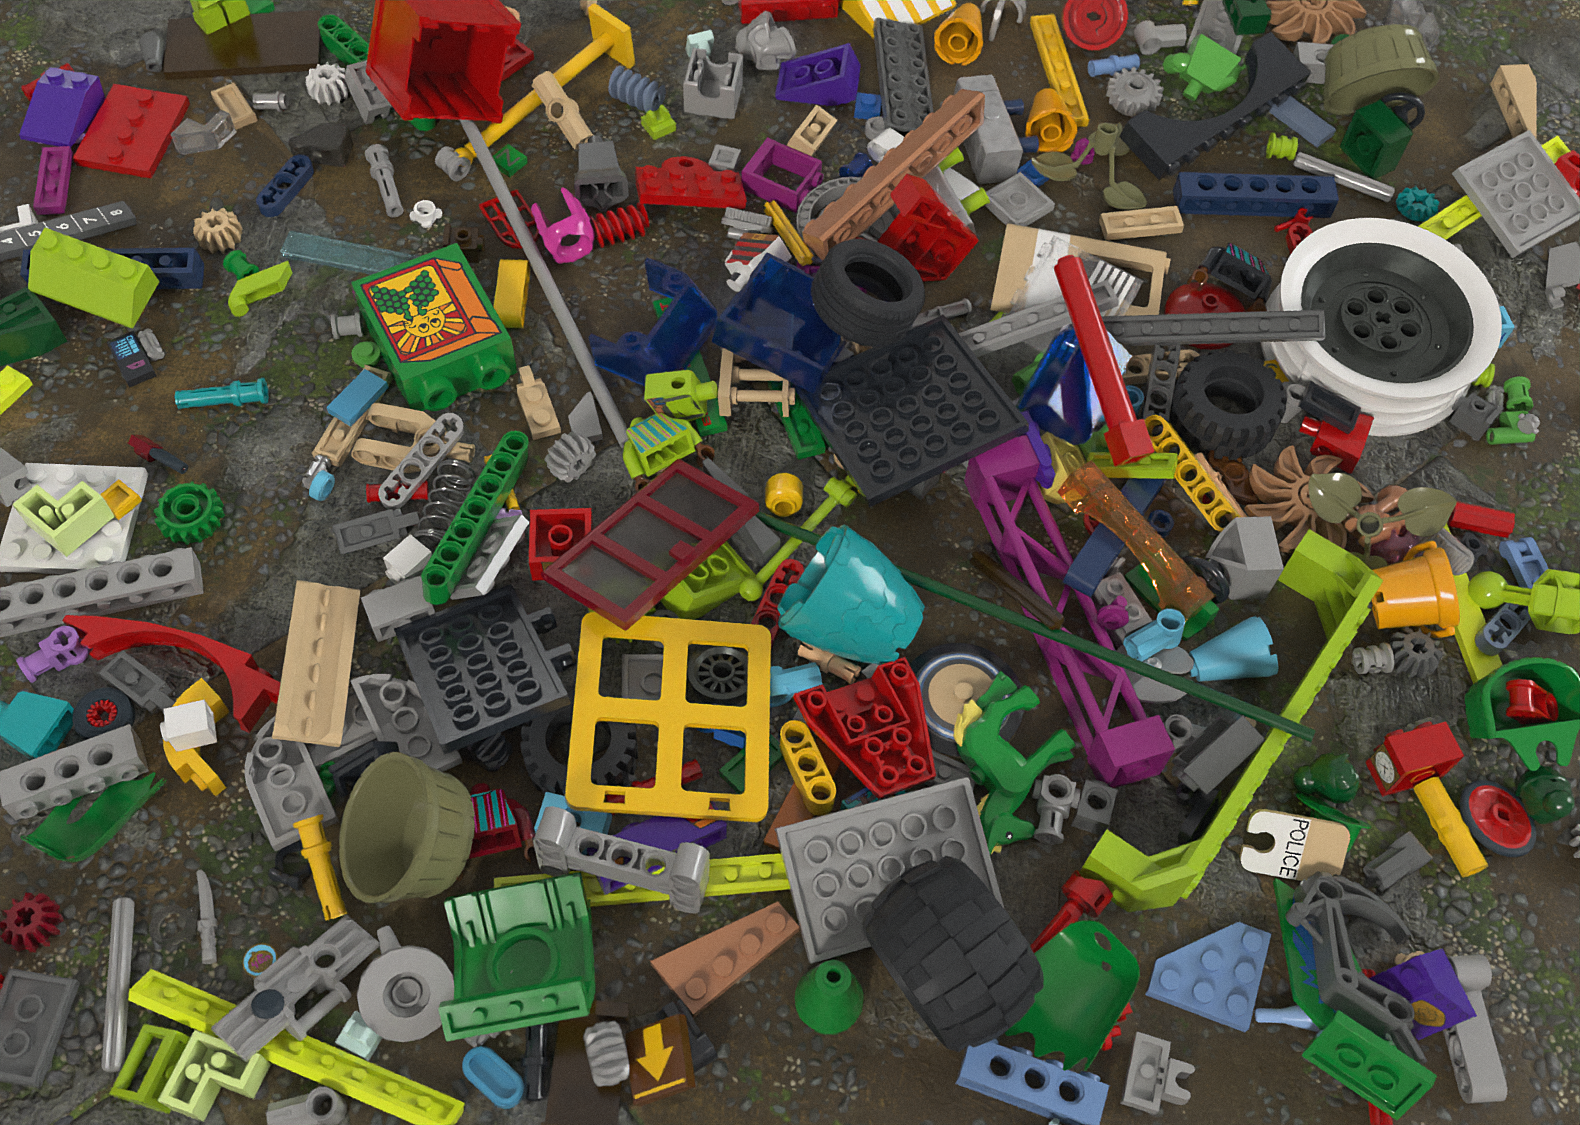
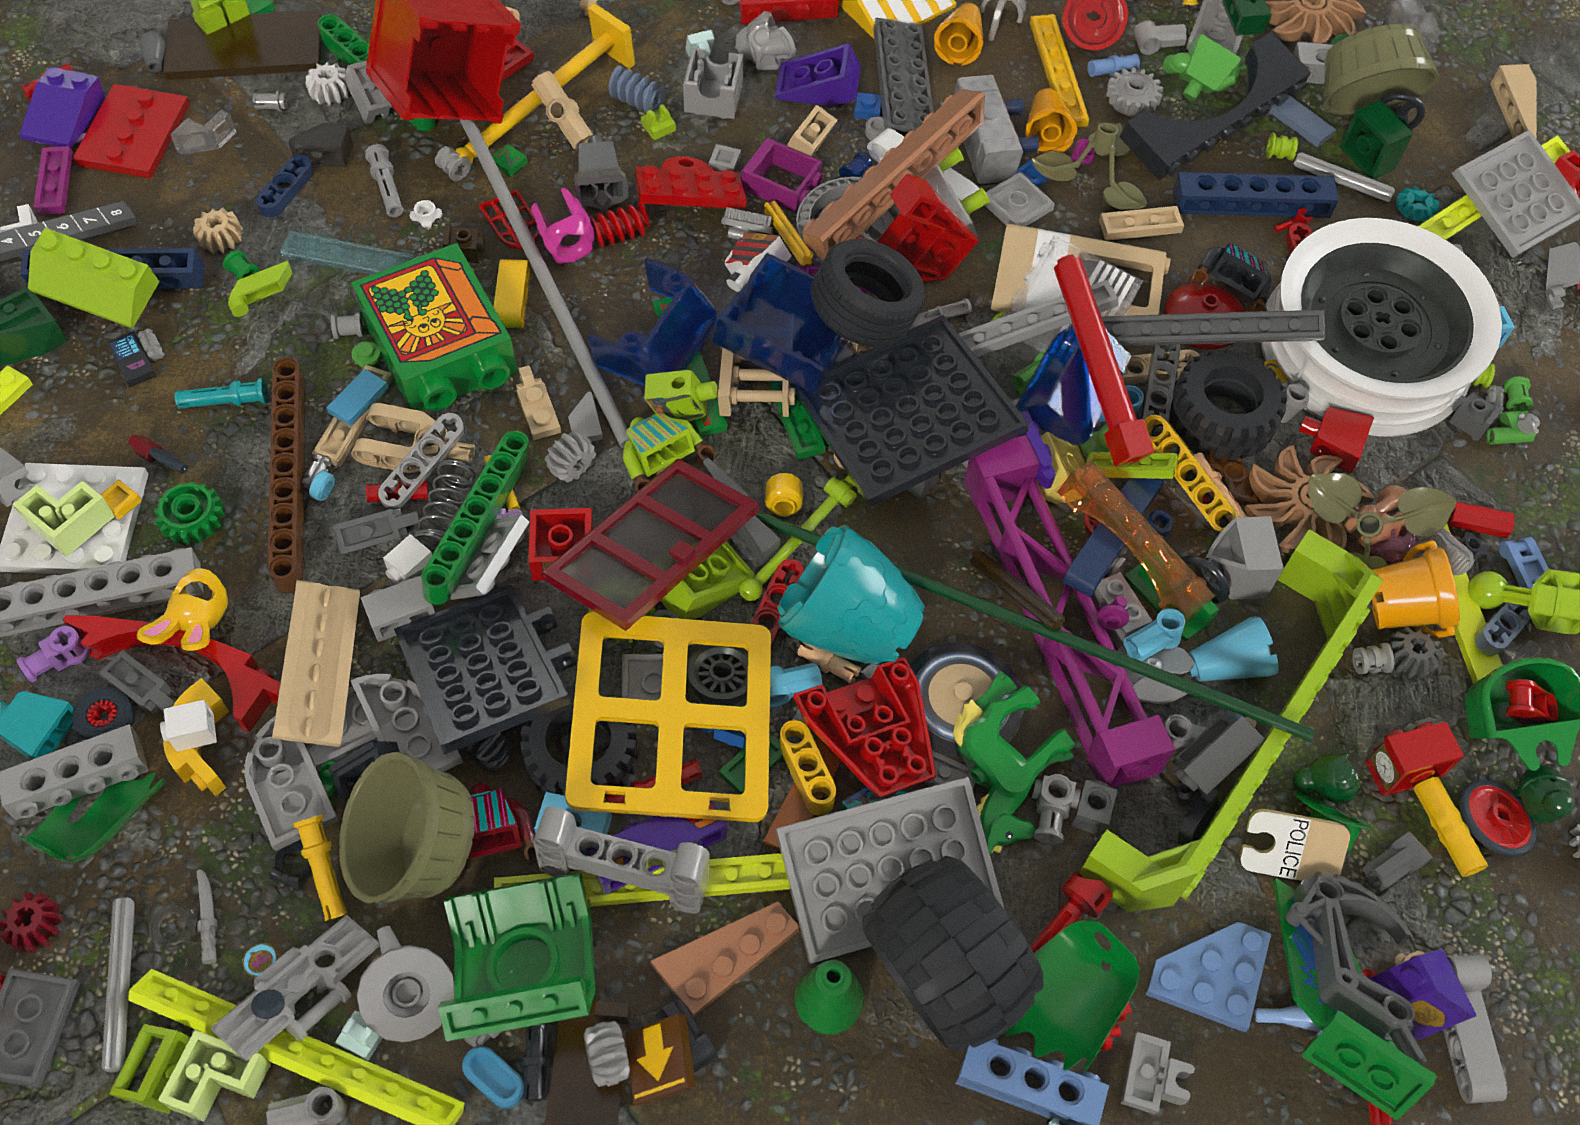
tan tile [210,83,257,131] -> none
black tile [1298,381,1361,434] -> none
none -> yellow piece [137,568,228,651]
none -> reddish brown beam [268,357,306,593]

